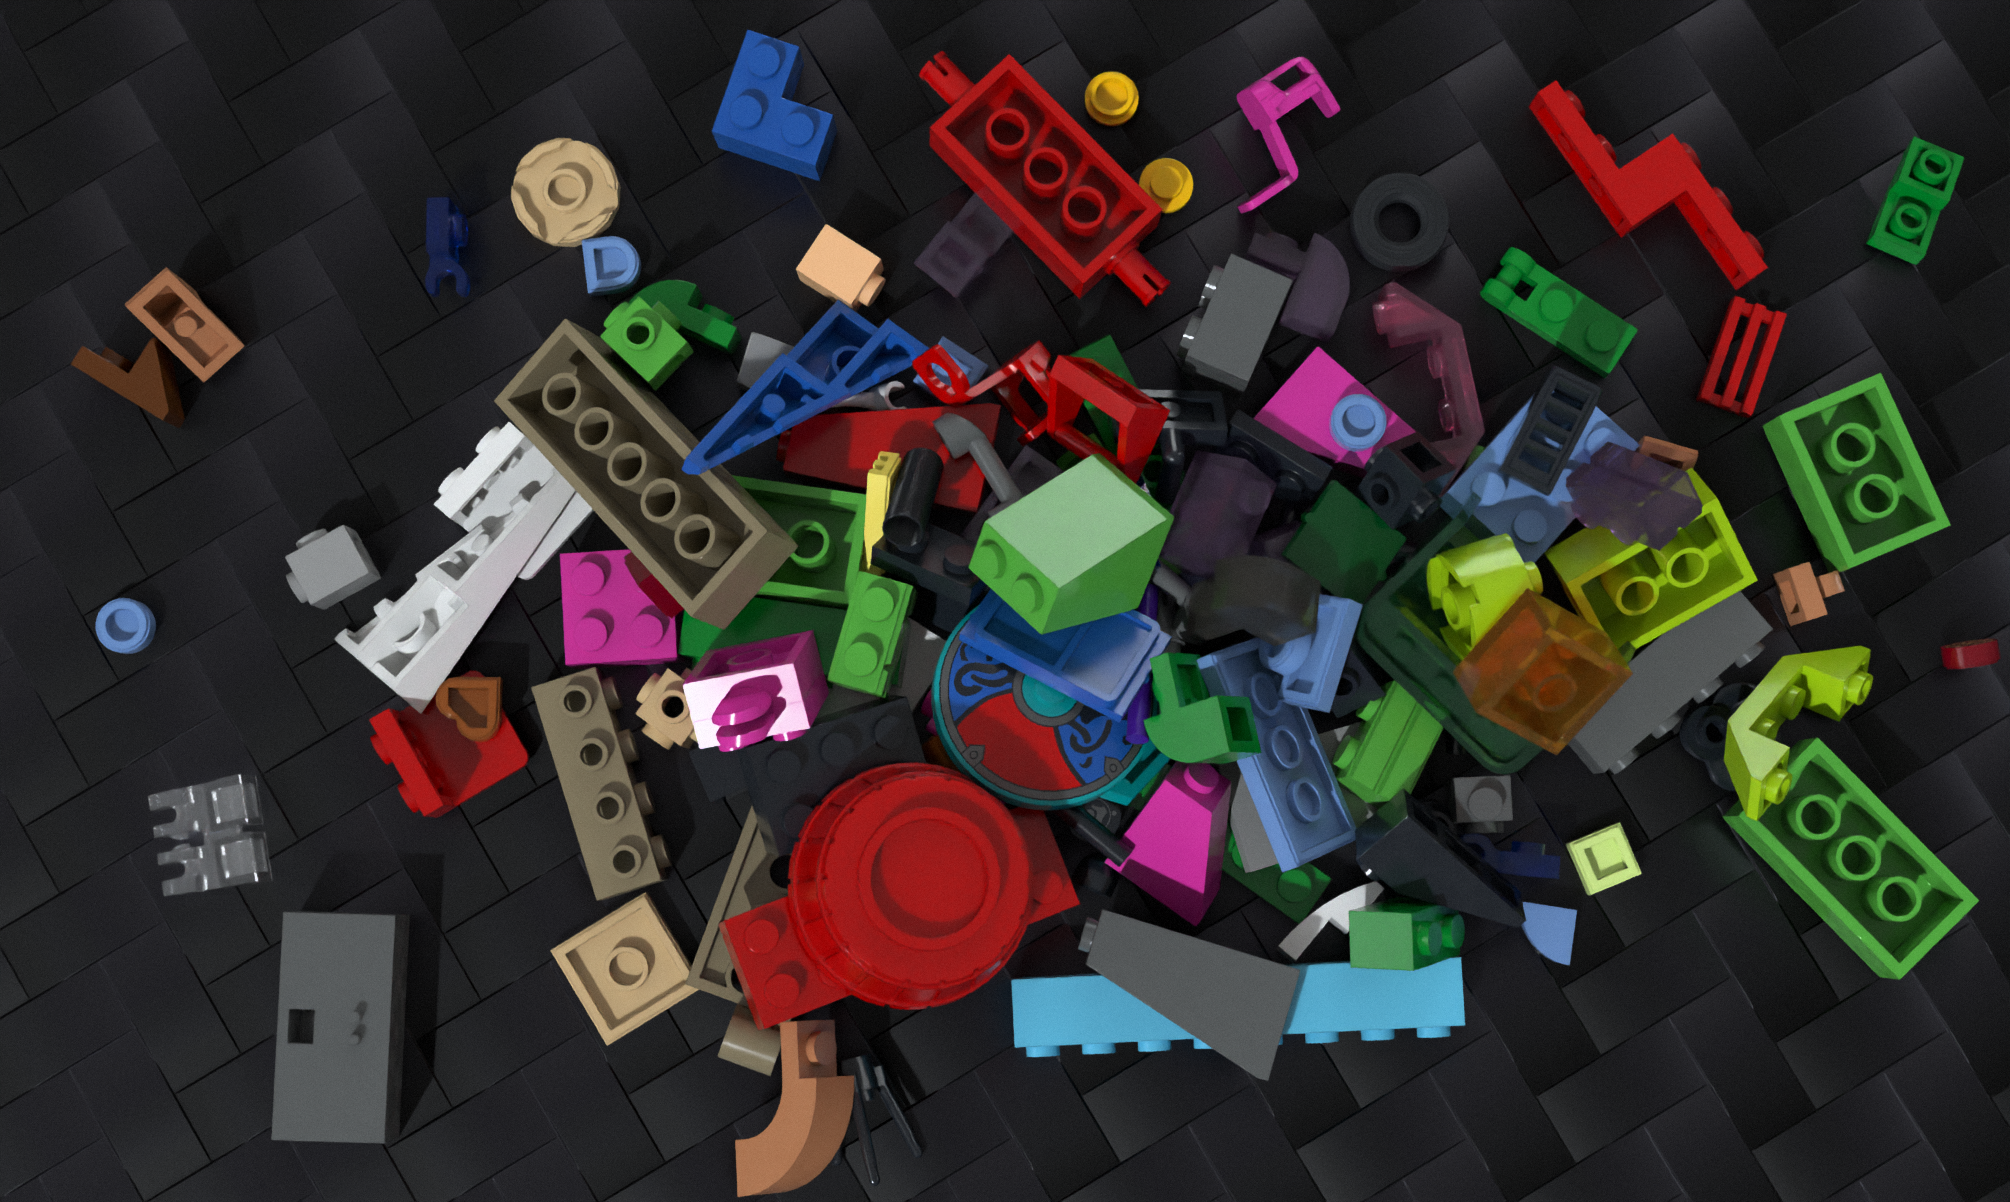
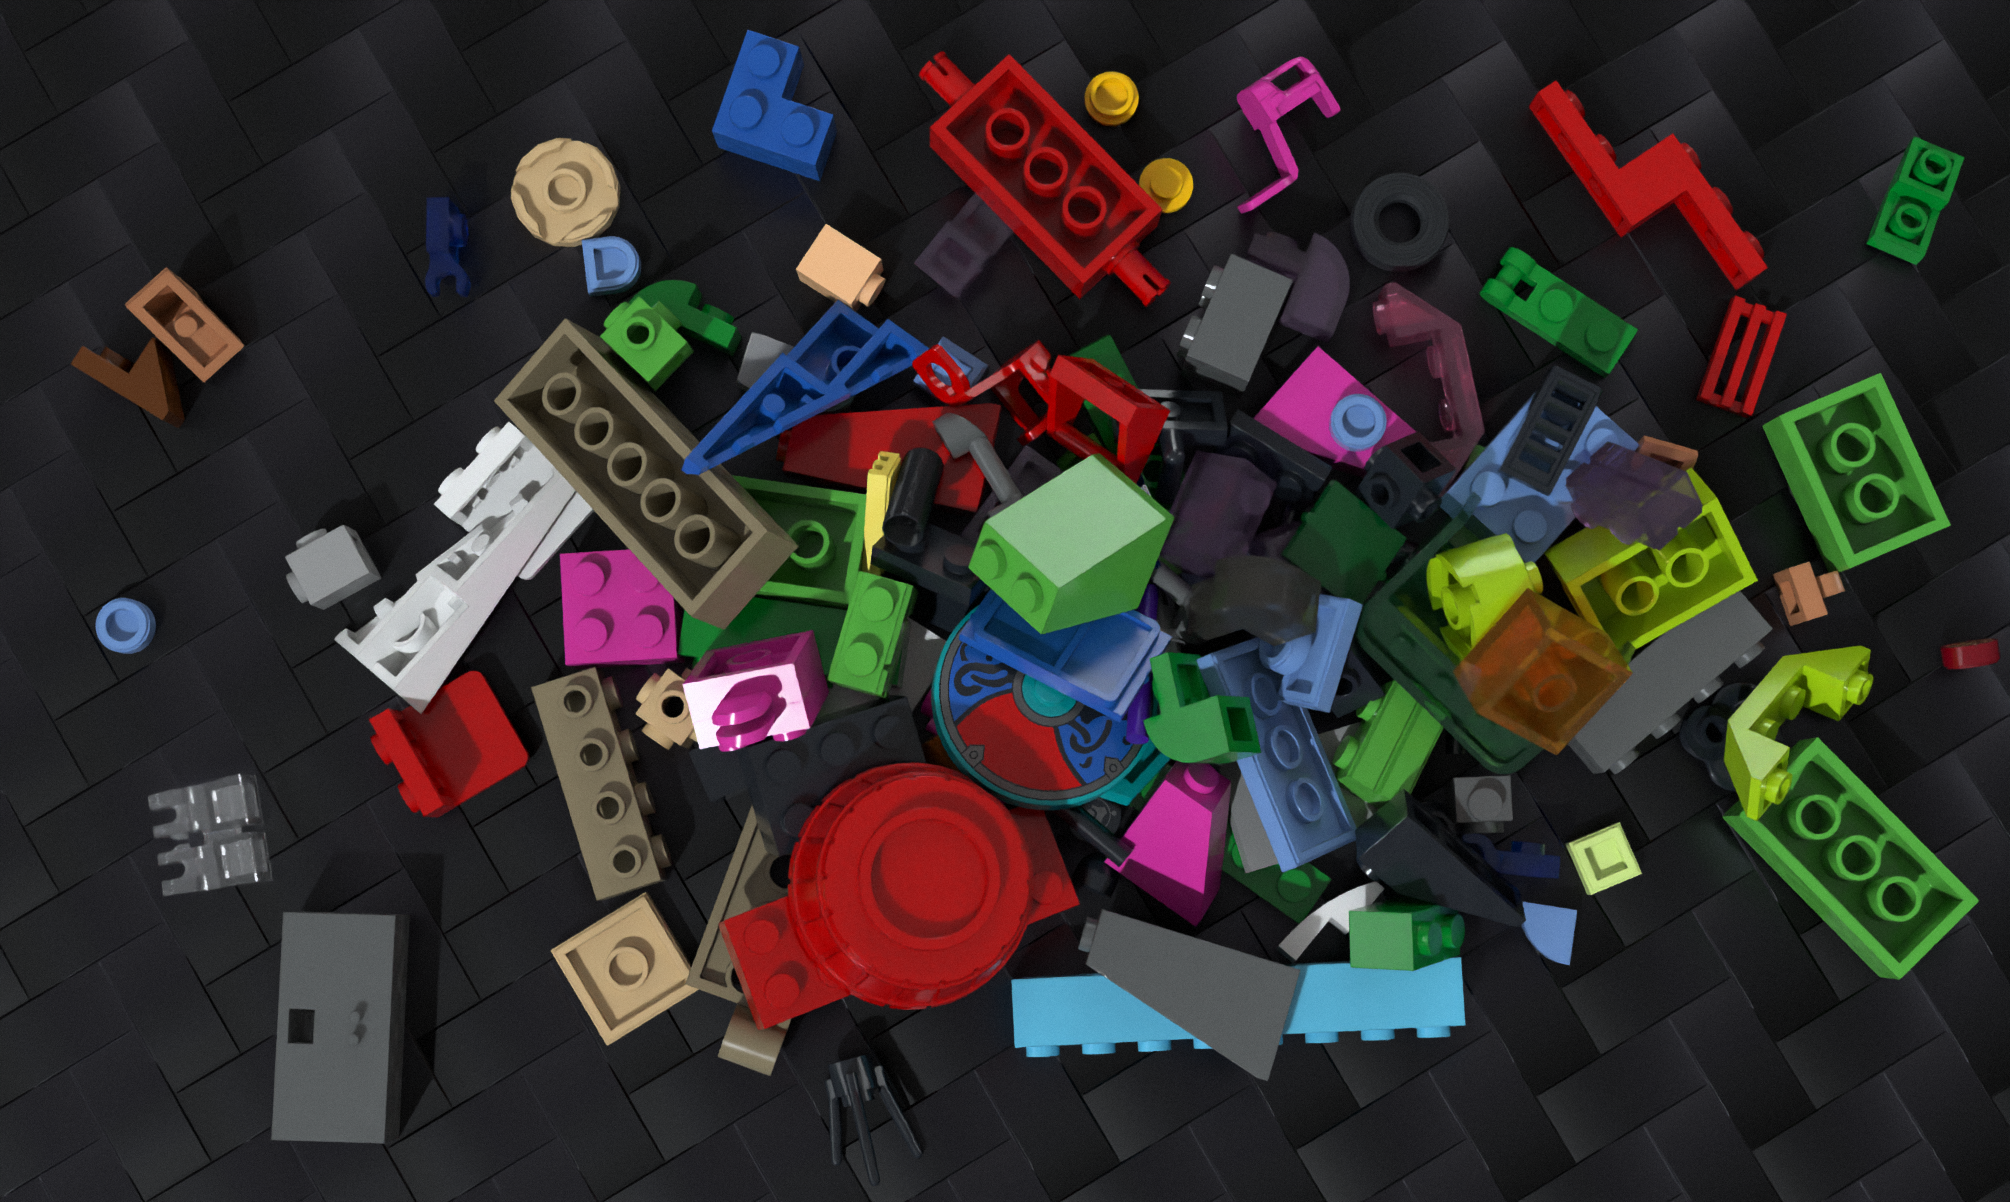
dark orange tile [435,677,503,742] -> none
dark red tile [624,551,684,619] -> none
nougat arch [735,1020,854,1197] -> none
white hand [832,381,906,411] -> none

